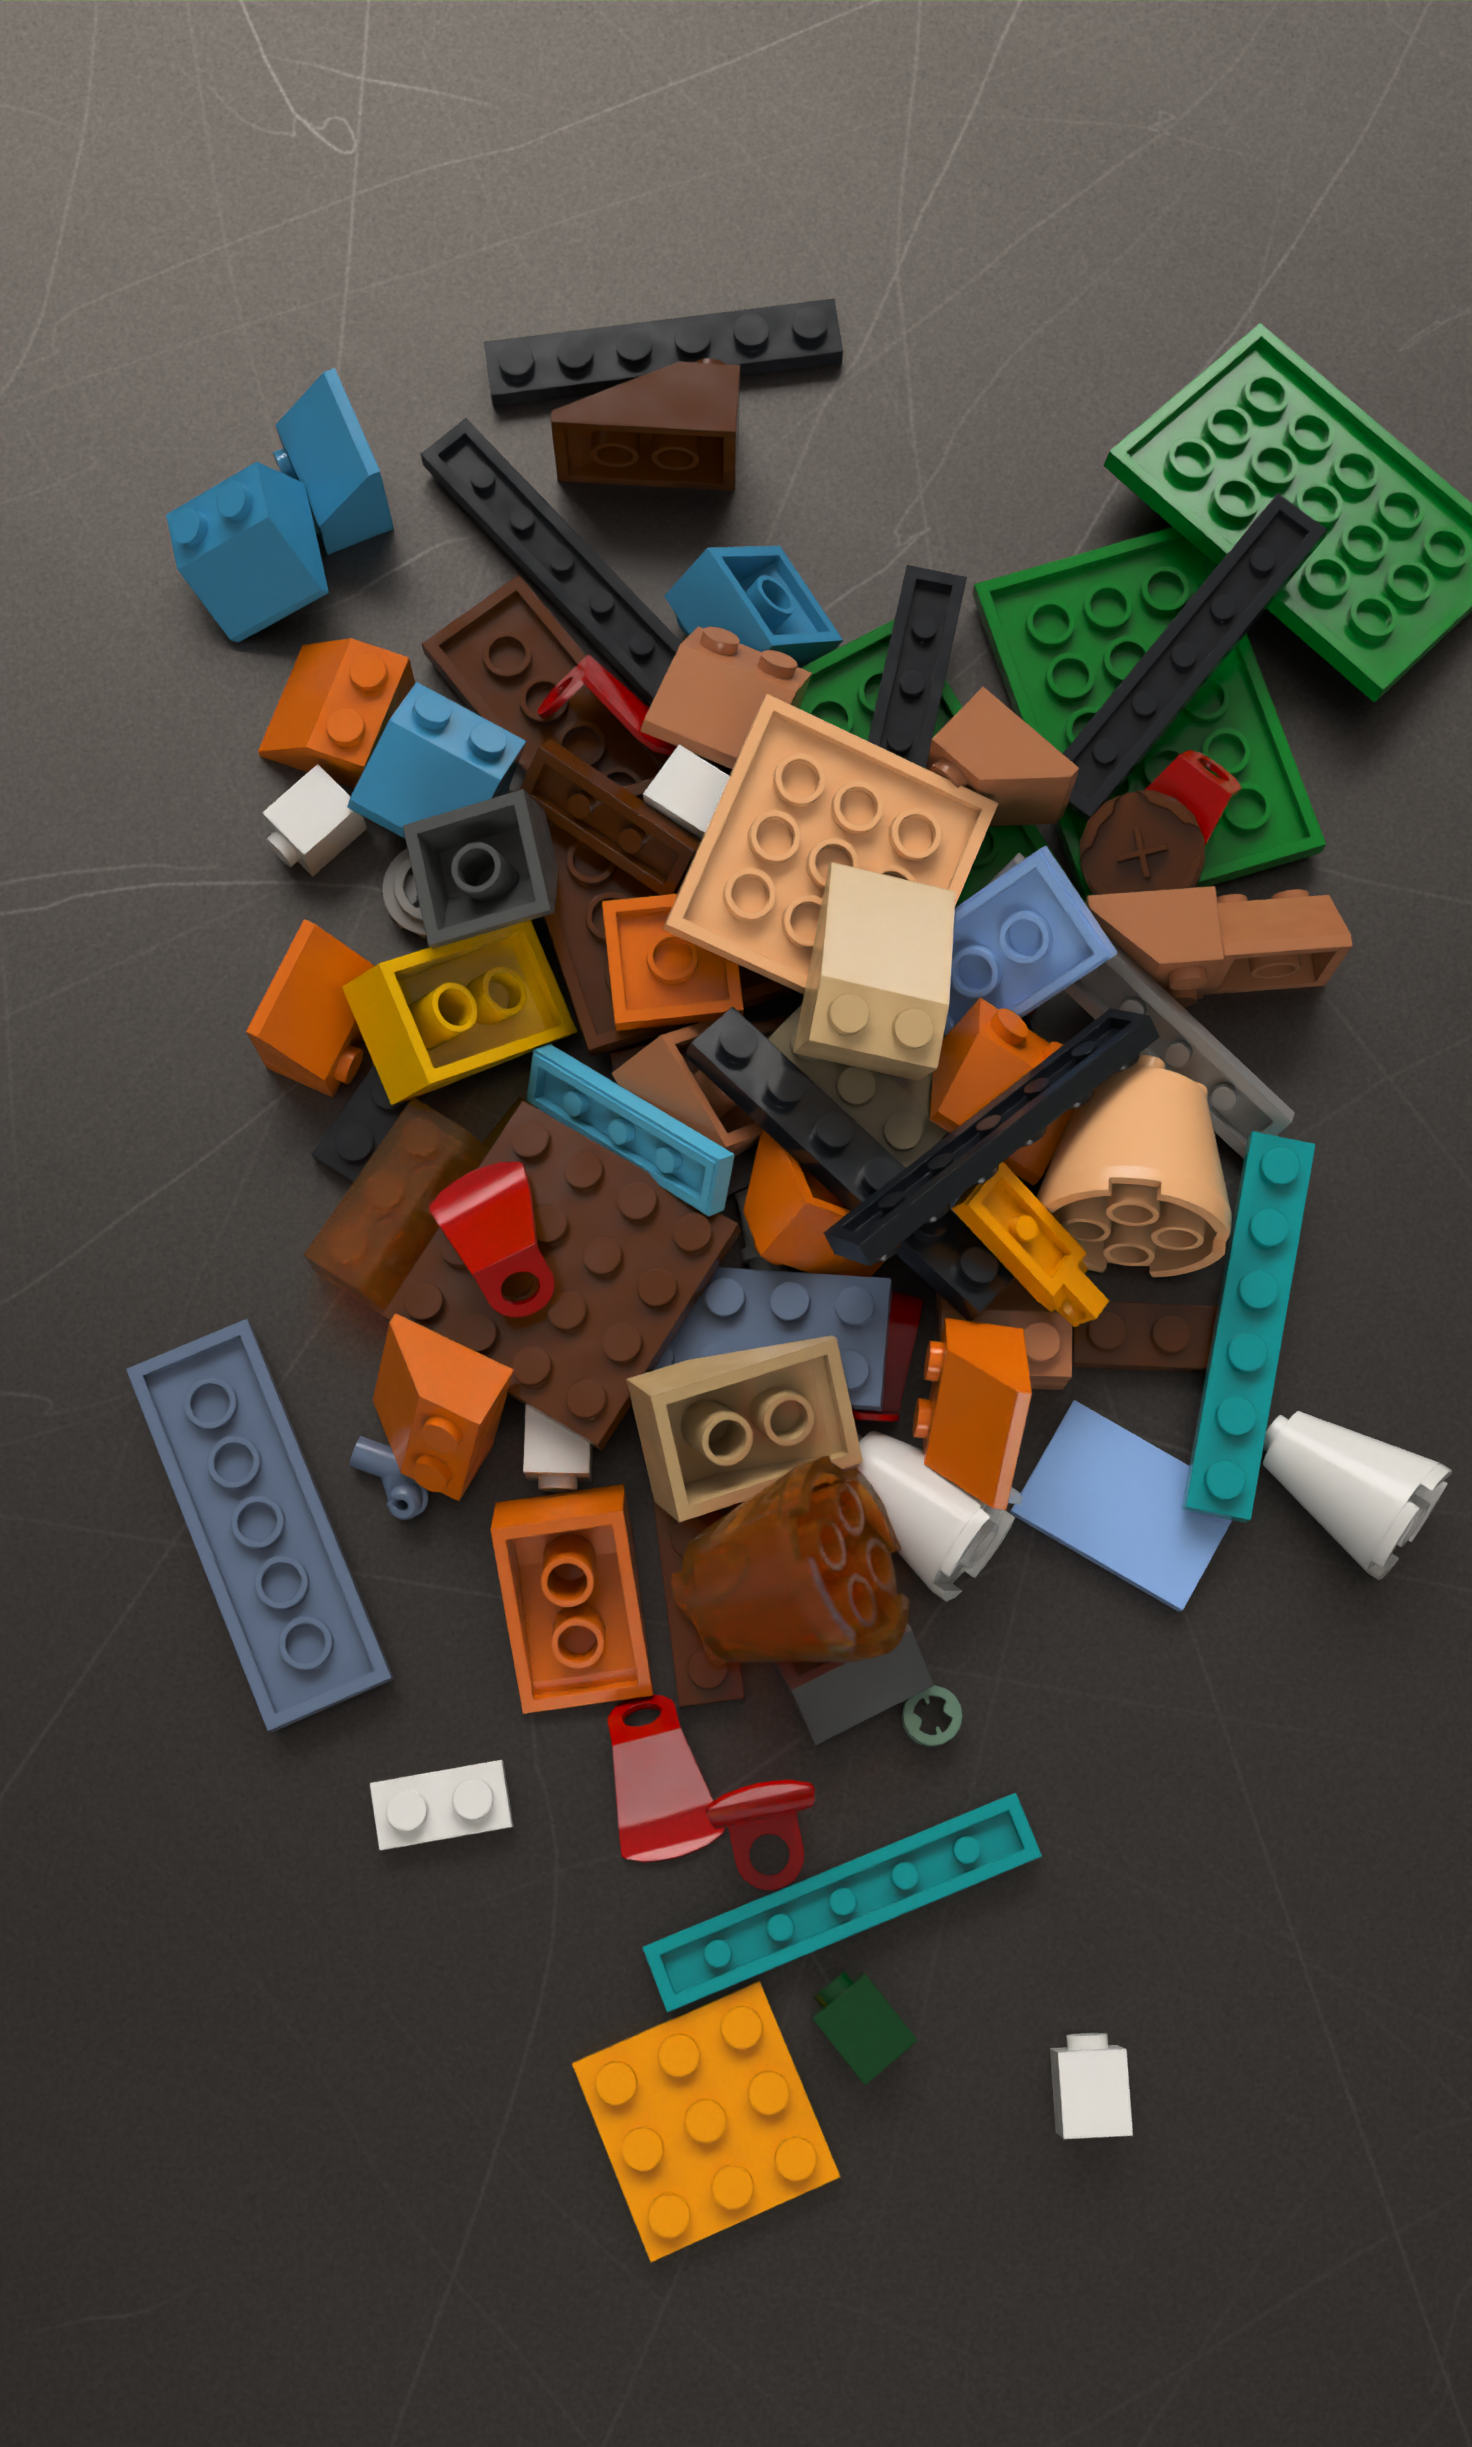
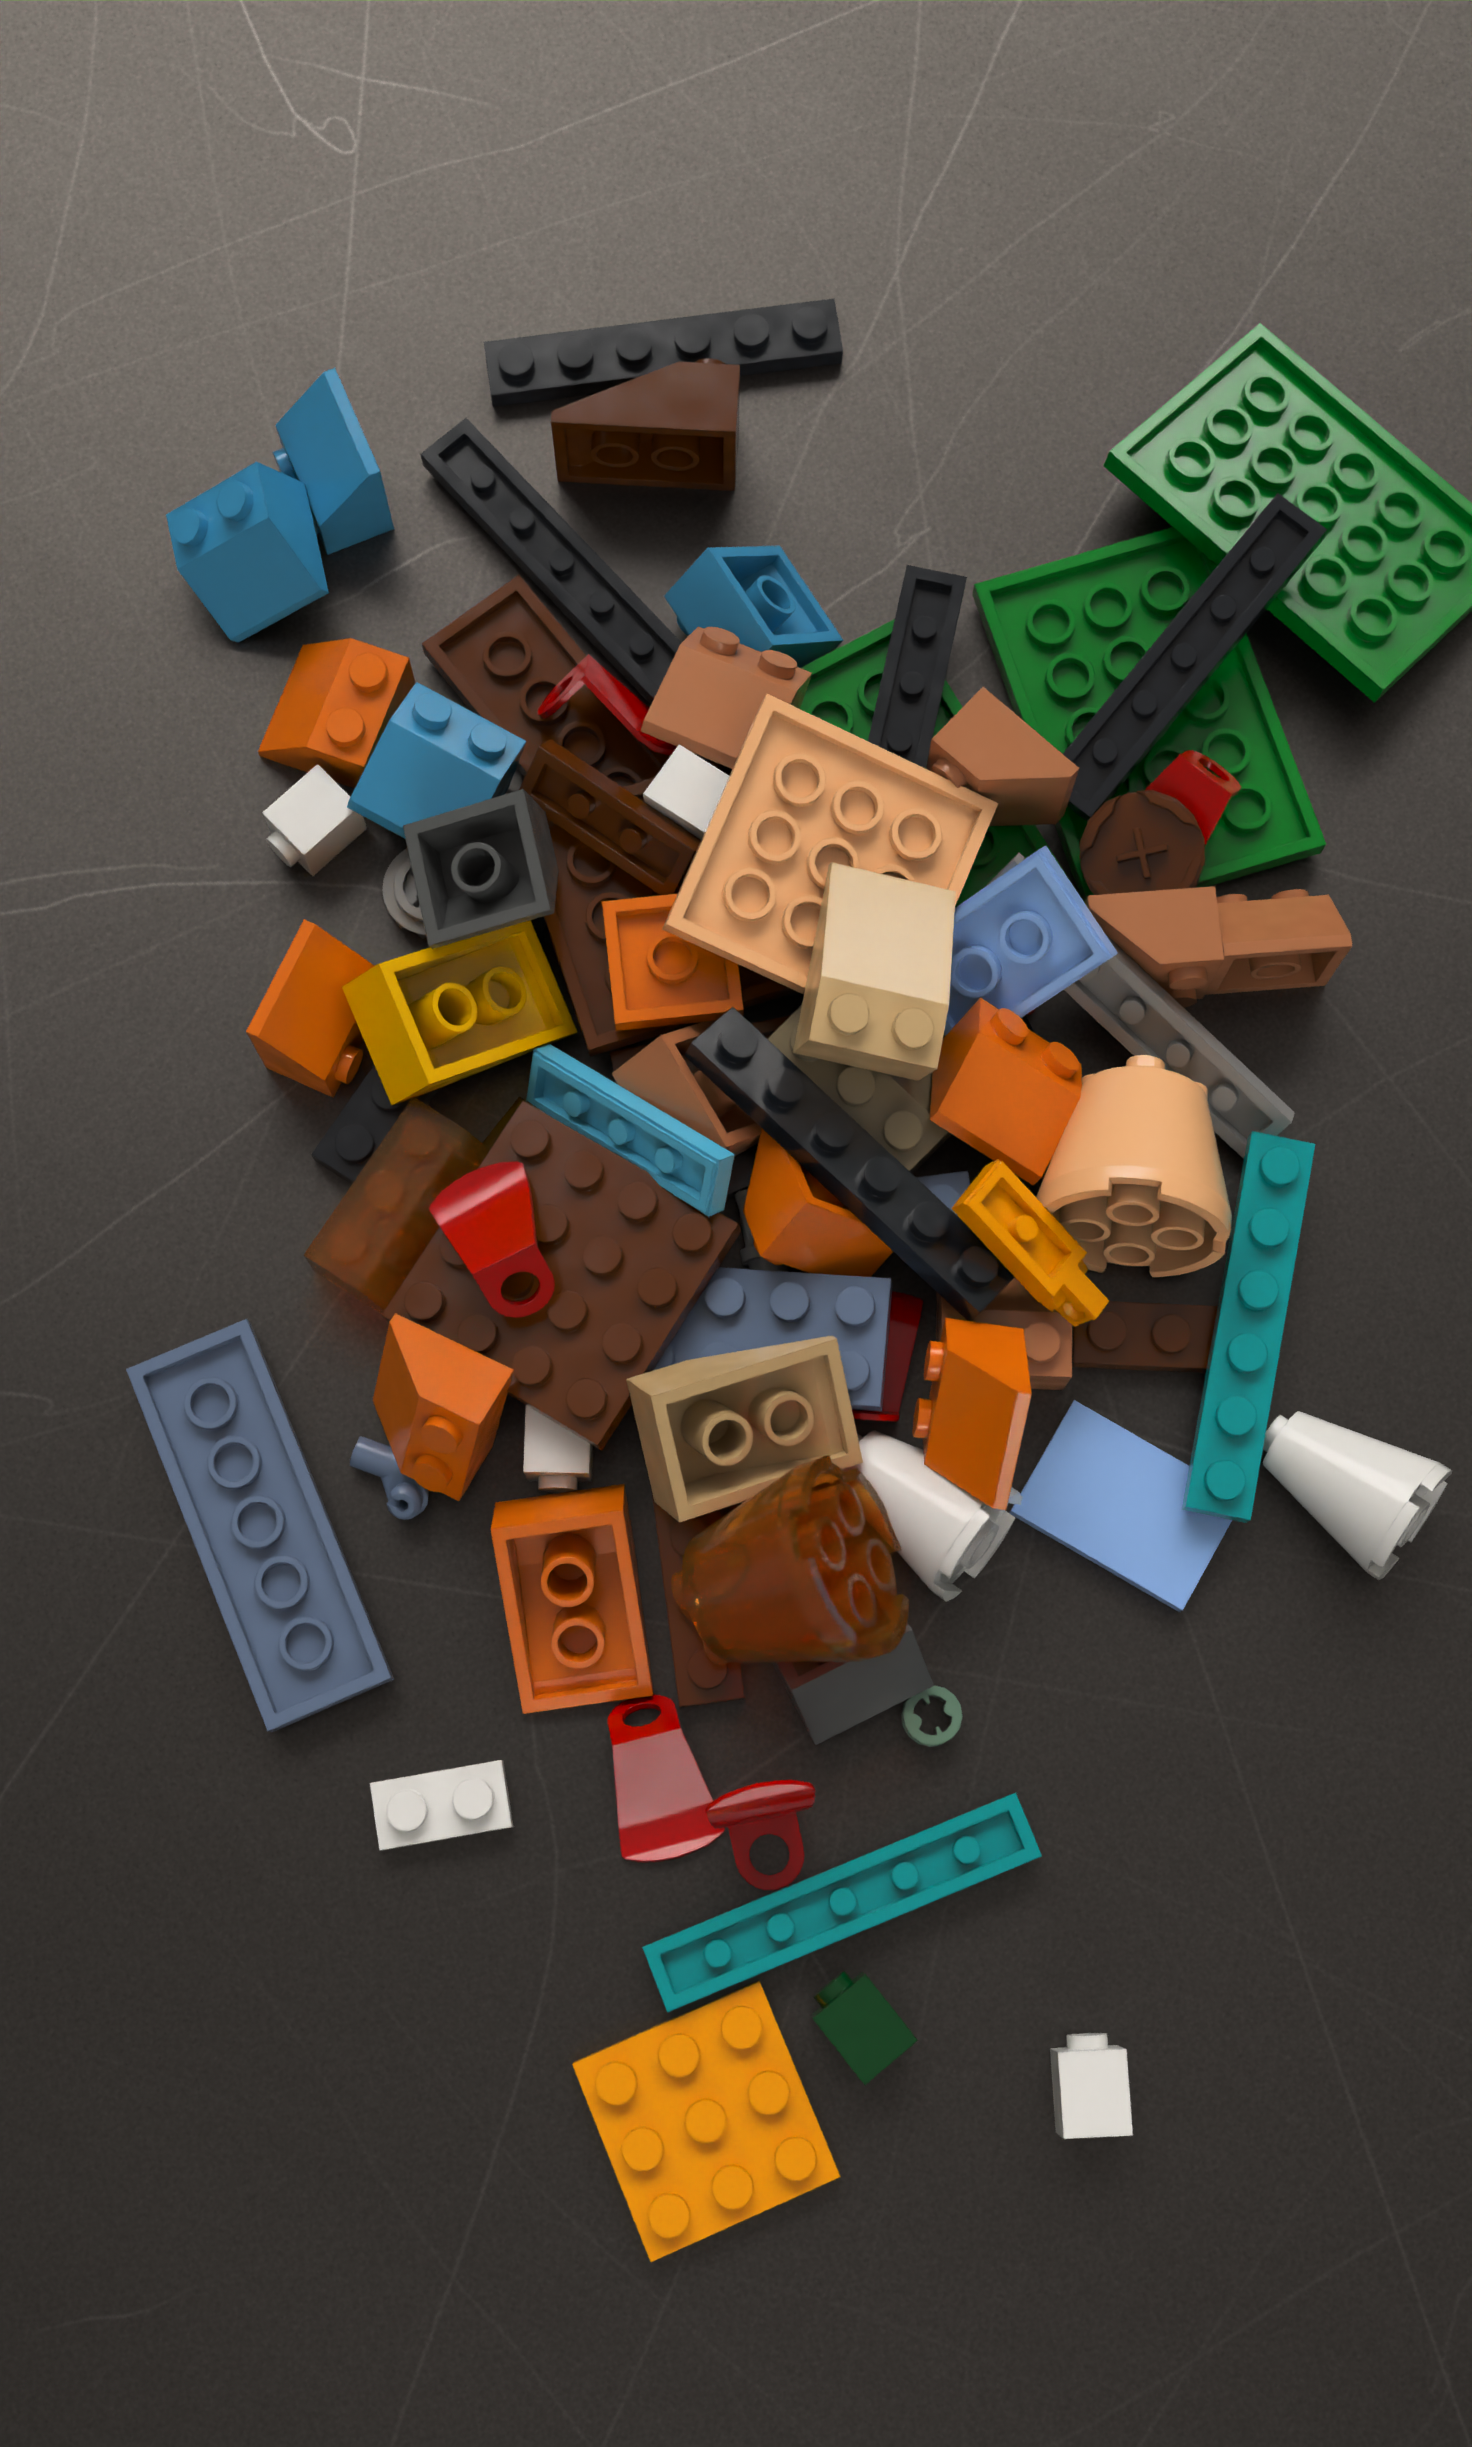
black plate [824,1008,1160,1267] -> none

